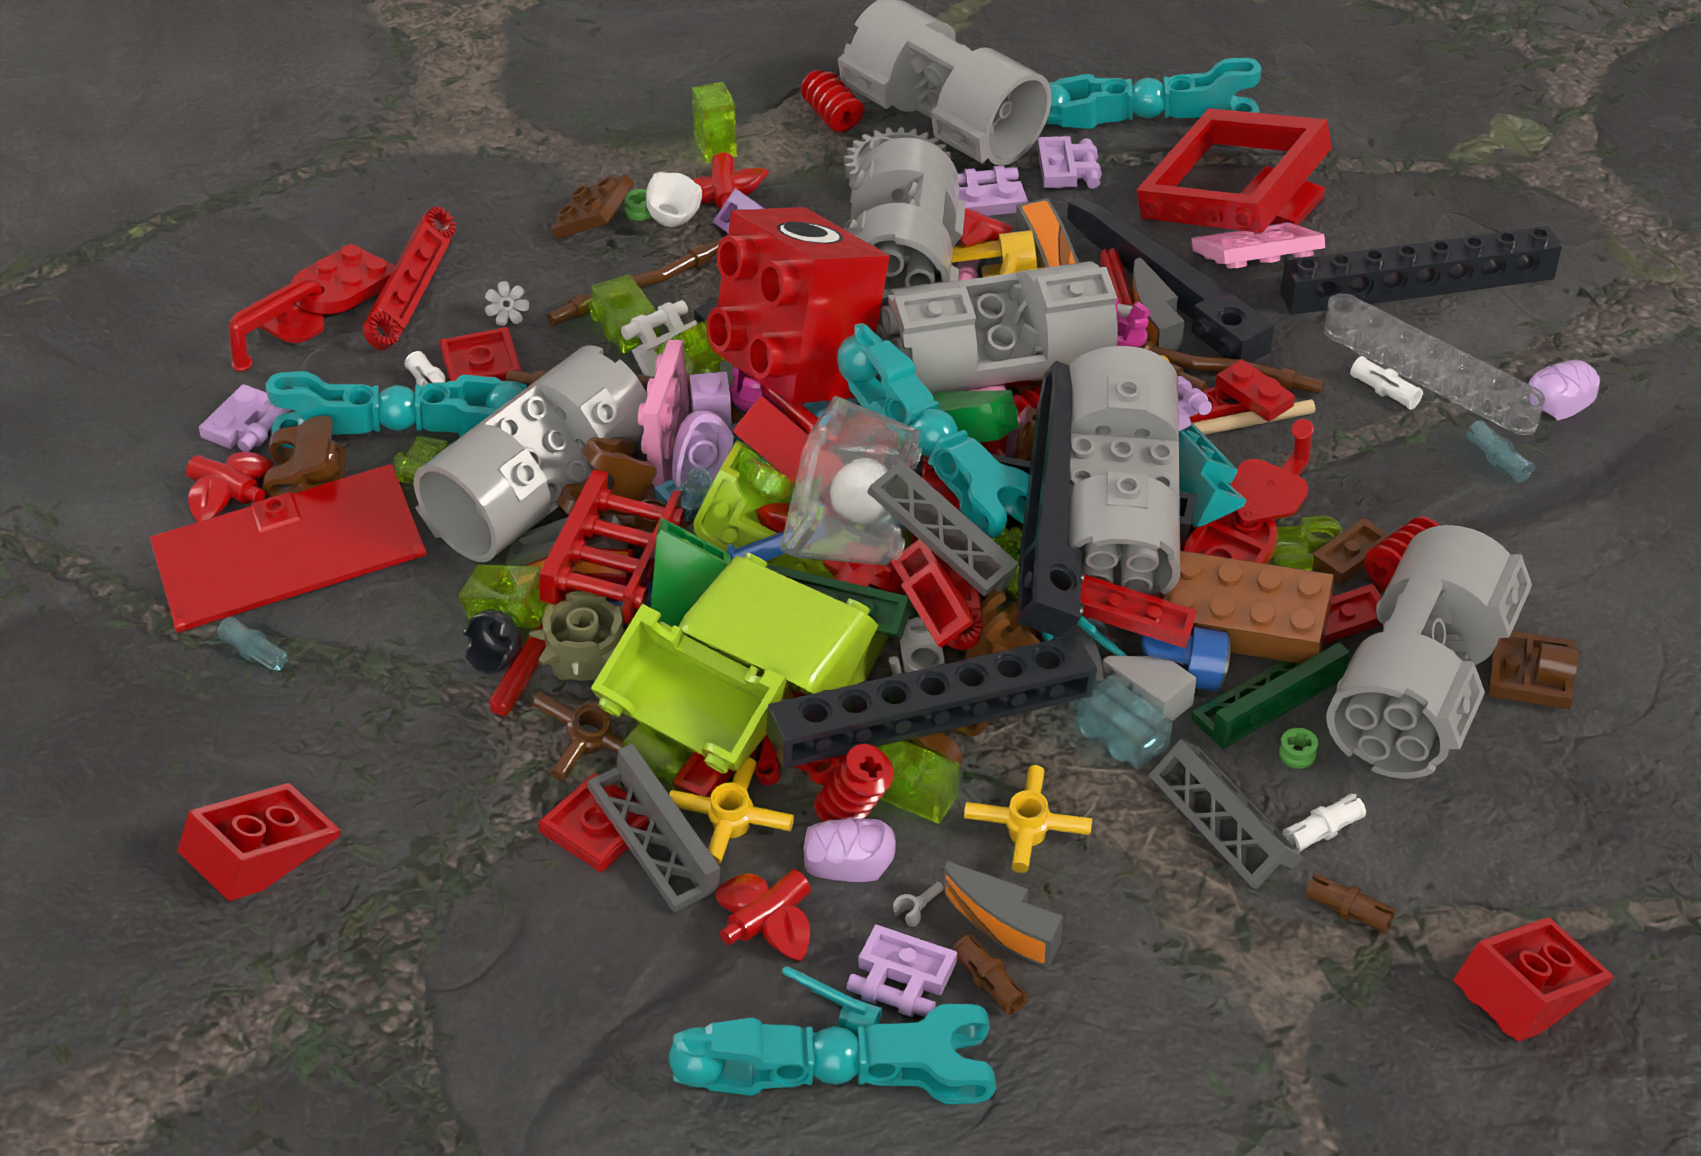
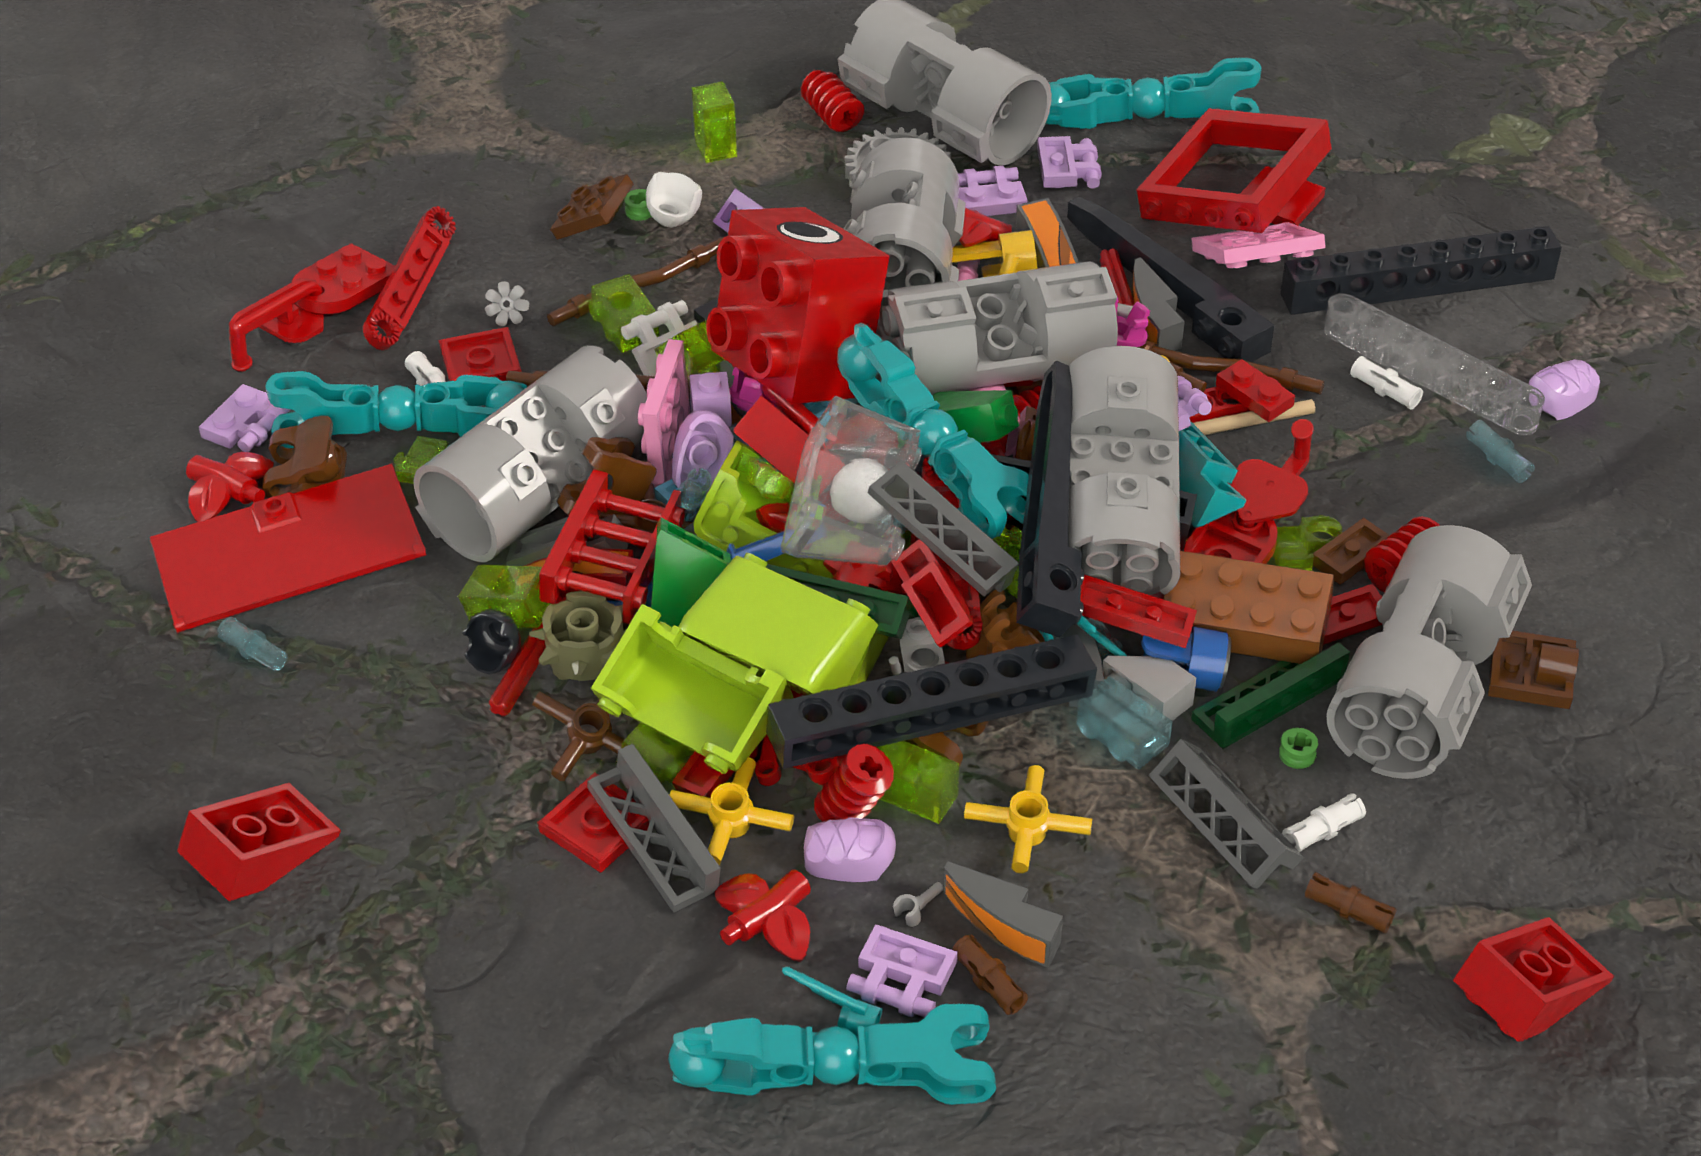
red plant [692,152,769,209] -> none

